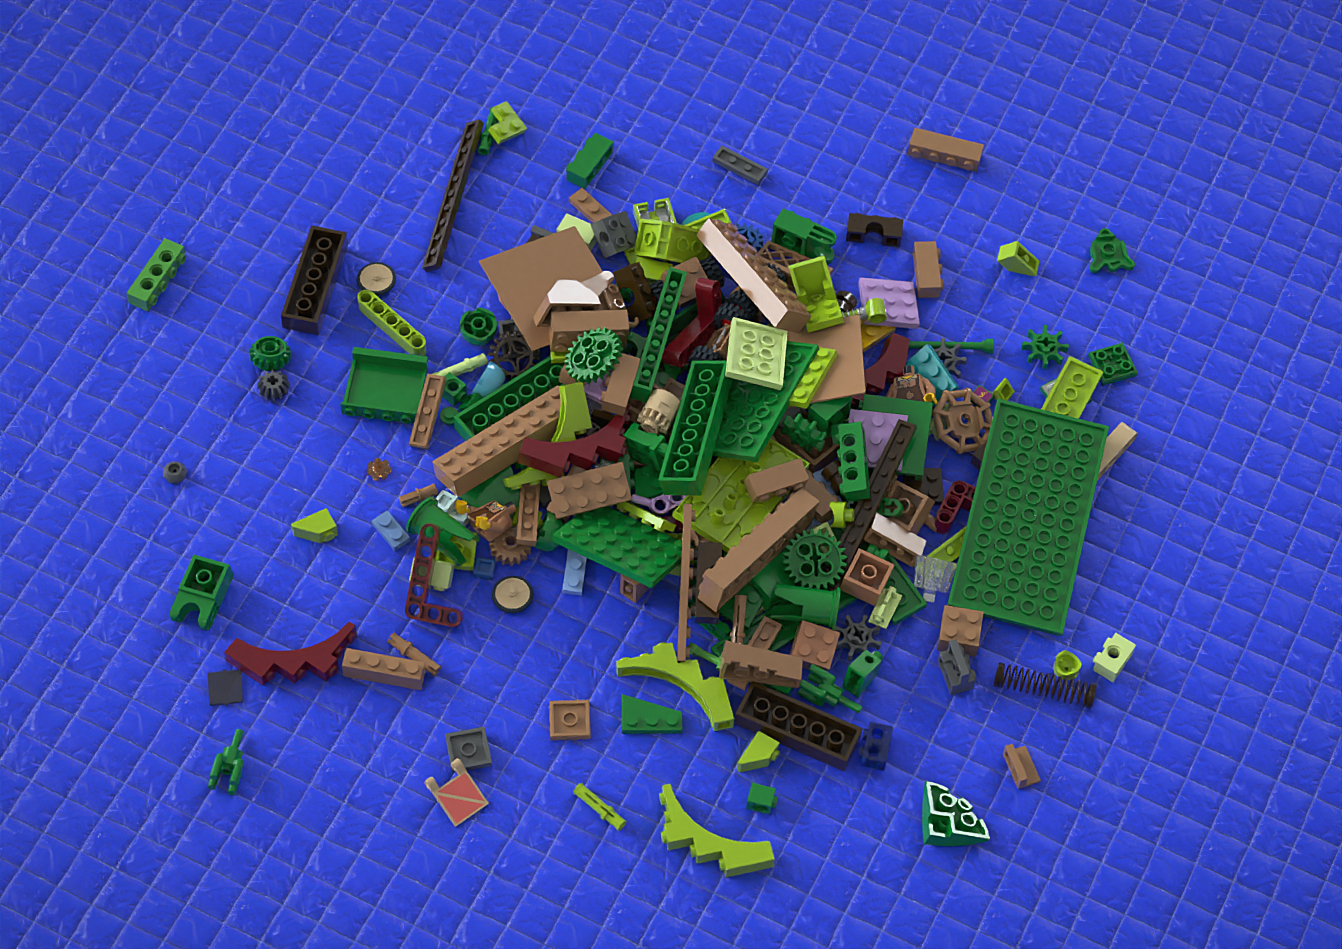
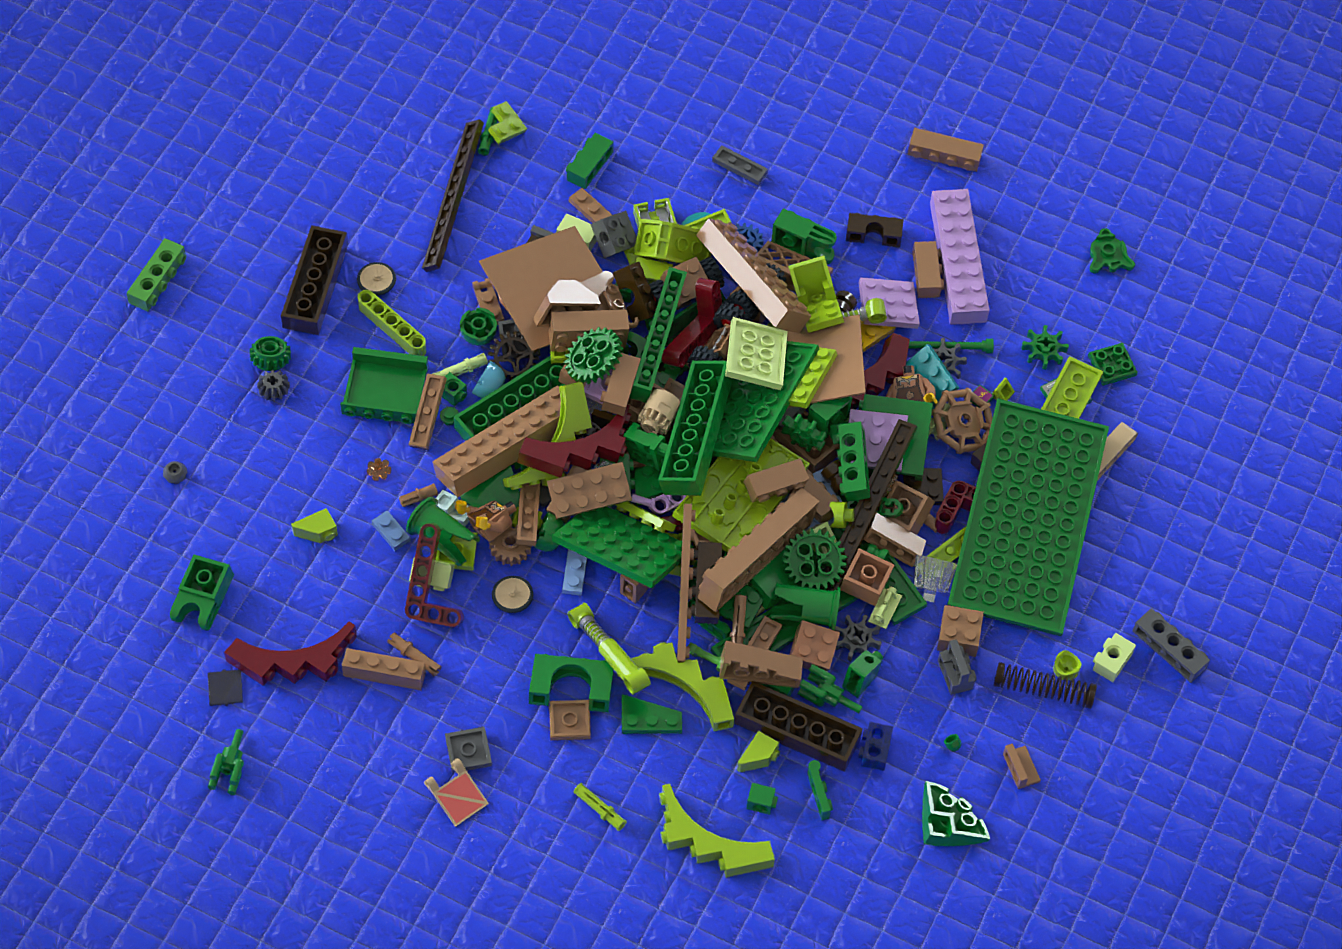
green tile [458,393,482,411] -> none
blue tile [473,557,496,580] -> none
lime slope [997,241,1039,276] -> none
none -> medium nougat plate [472,278,504,325]
none -> green arch [529,654,614,712]
none -> lime piece [567,602,651,694]
none -> green plate [807,760,833,820]
none -> lavender brick [930,189,989,325]
none -> green hinge [944,734,962,751]
none -> dark grey brick [1133,608,1210,683]

